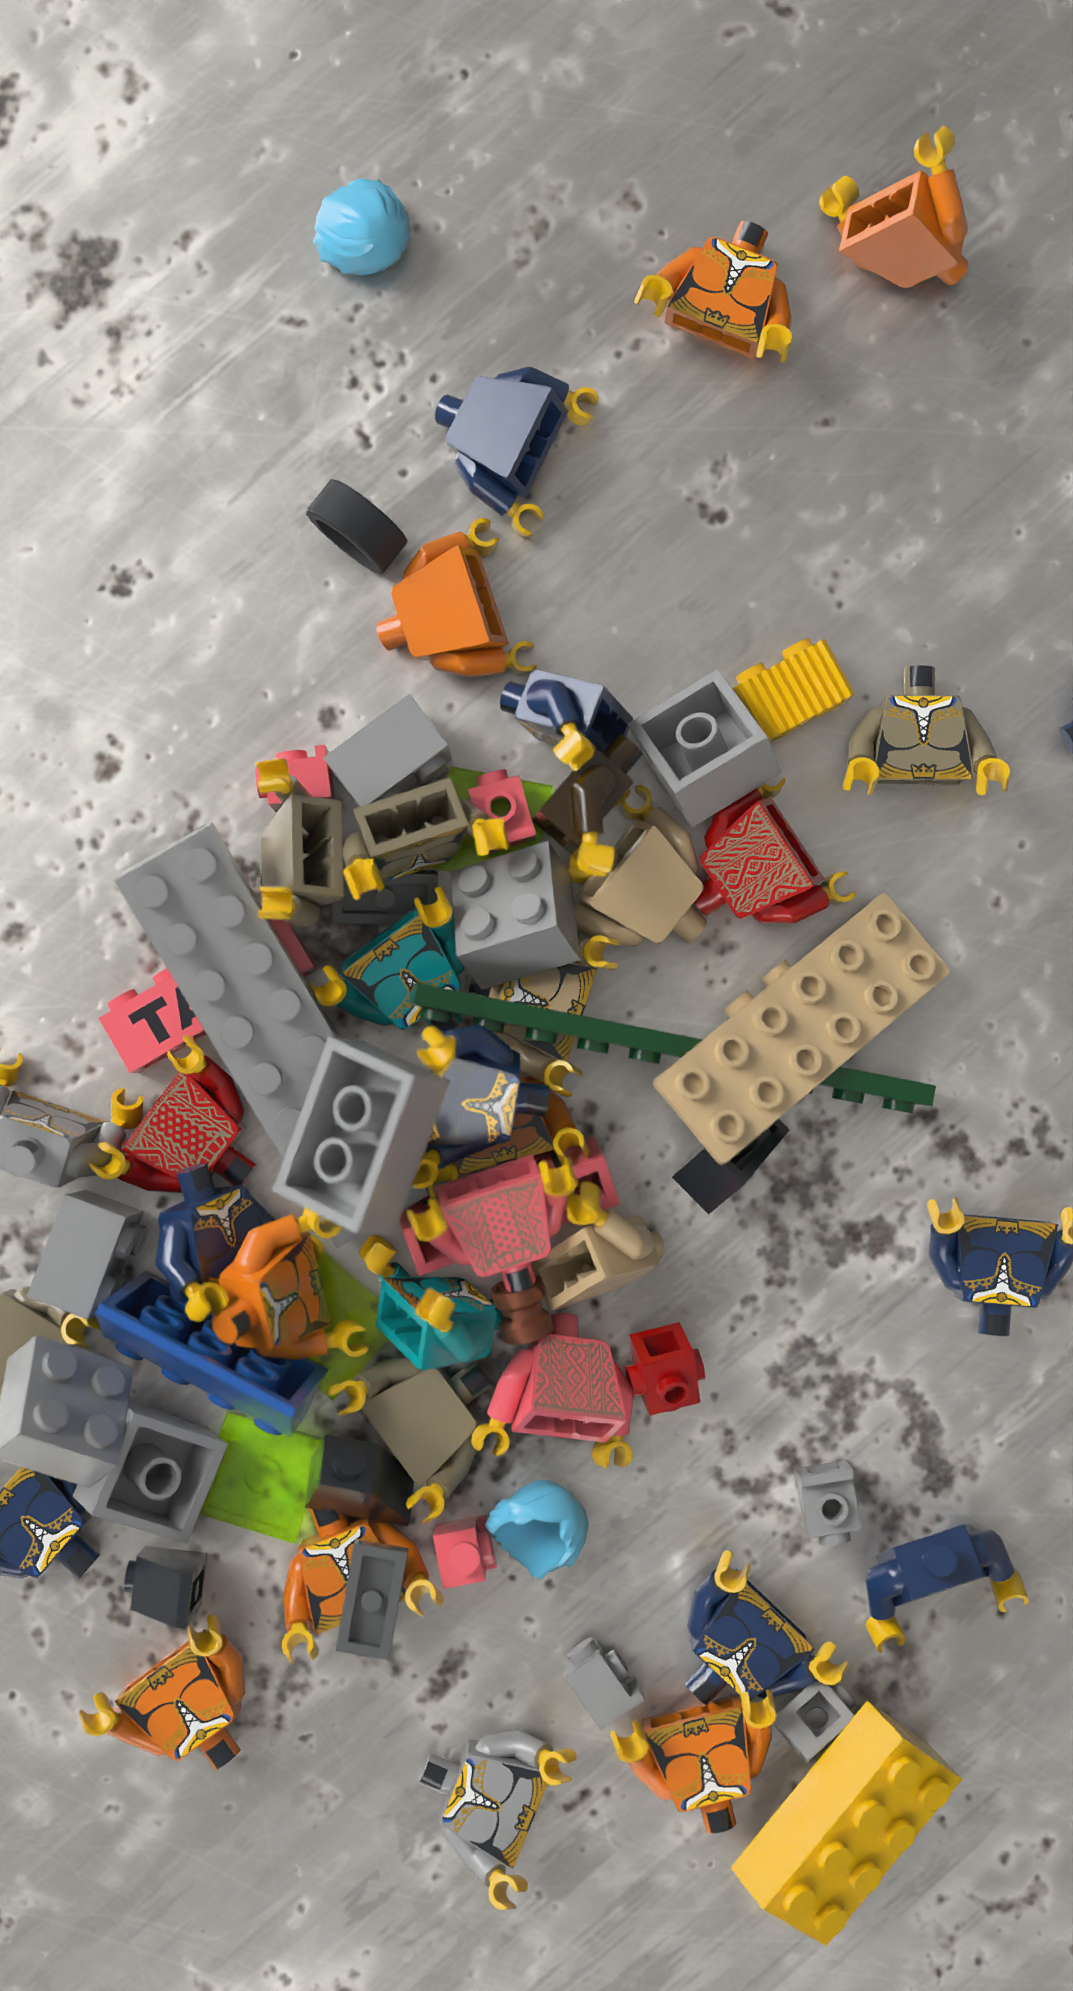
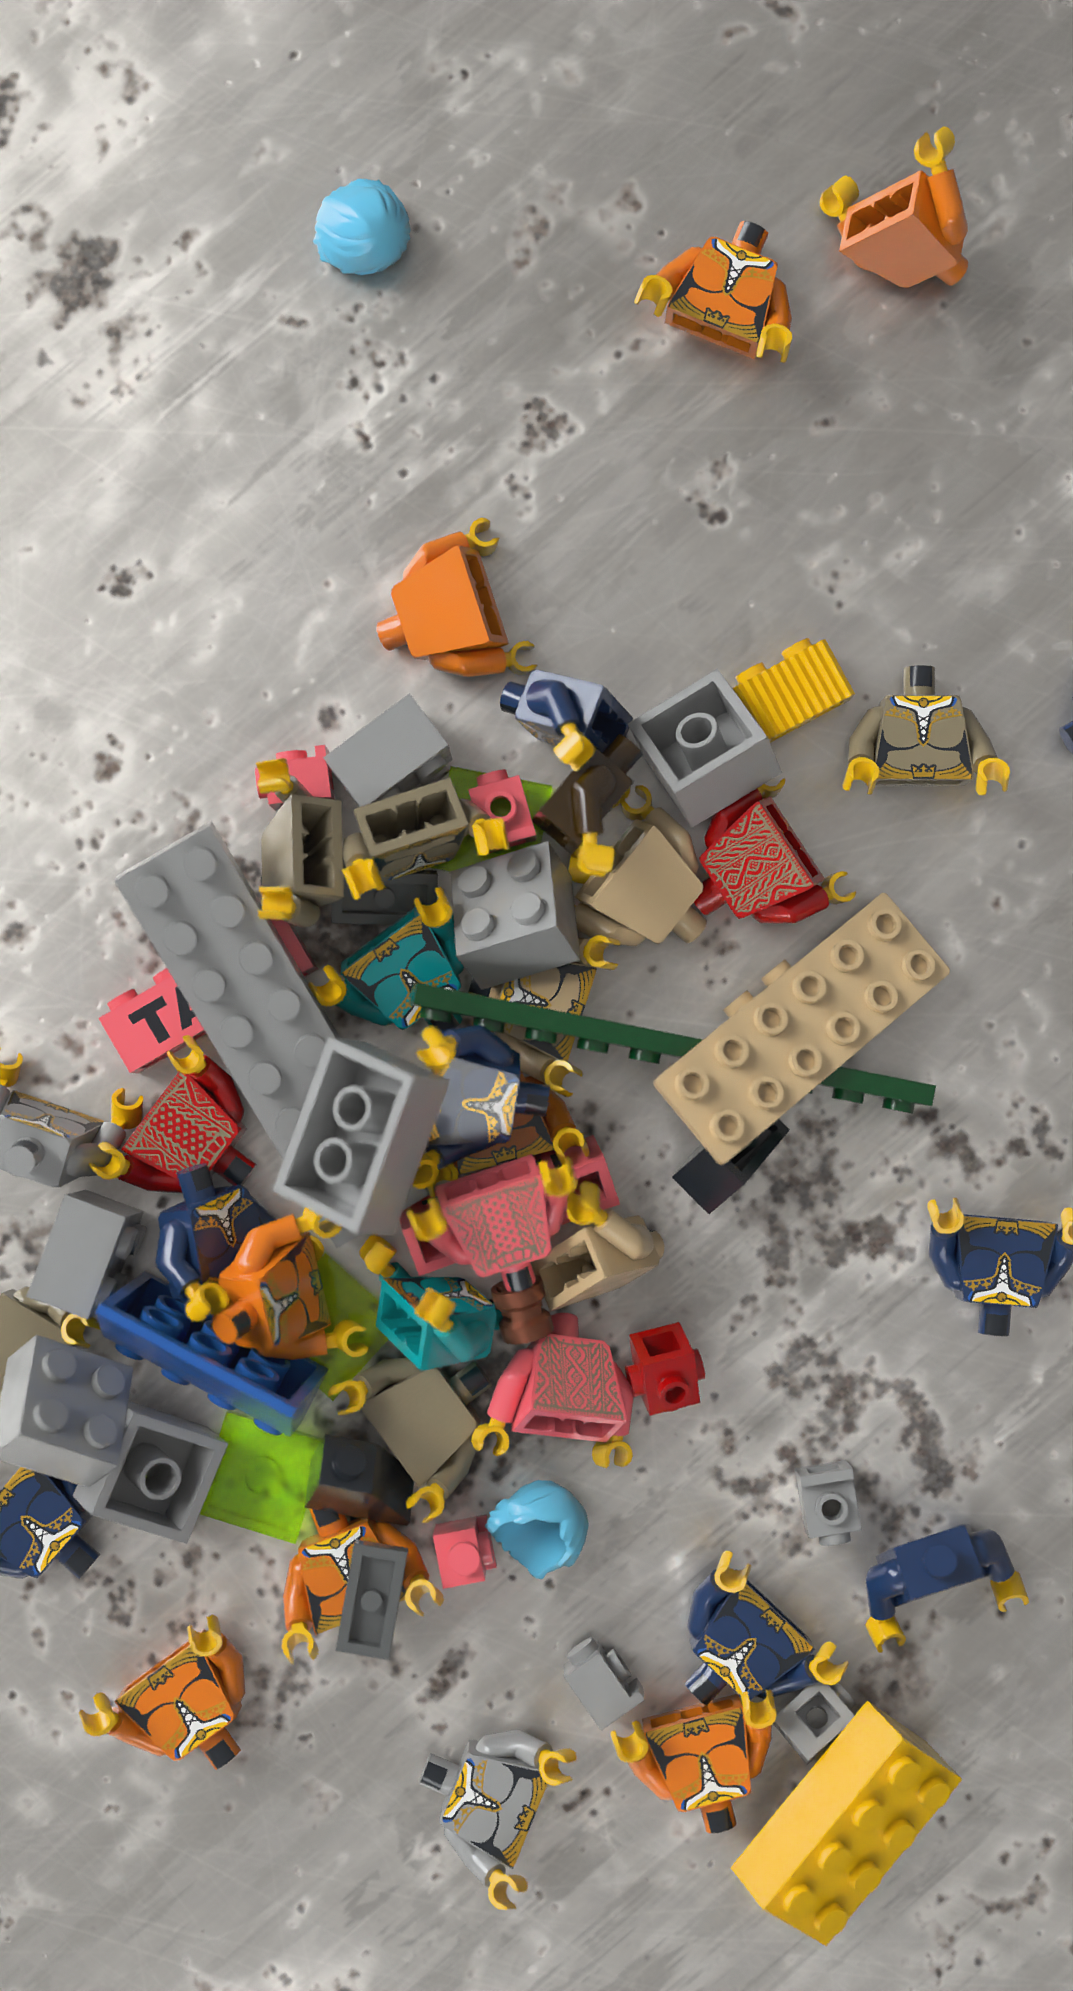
black slope [124,1546,208,1629] -> none
black tyre [306,479,408,575] -> none
torso [435,367,599,537] -> none

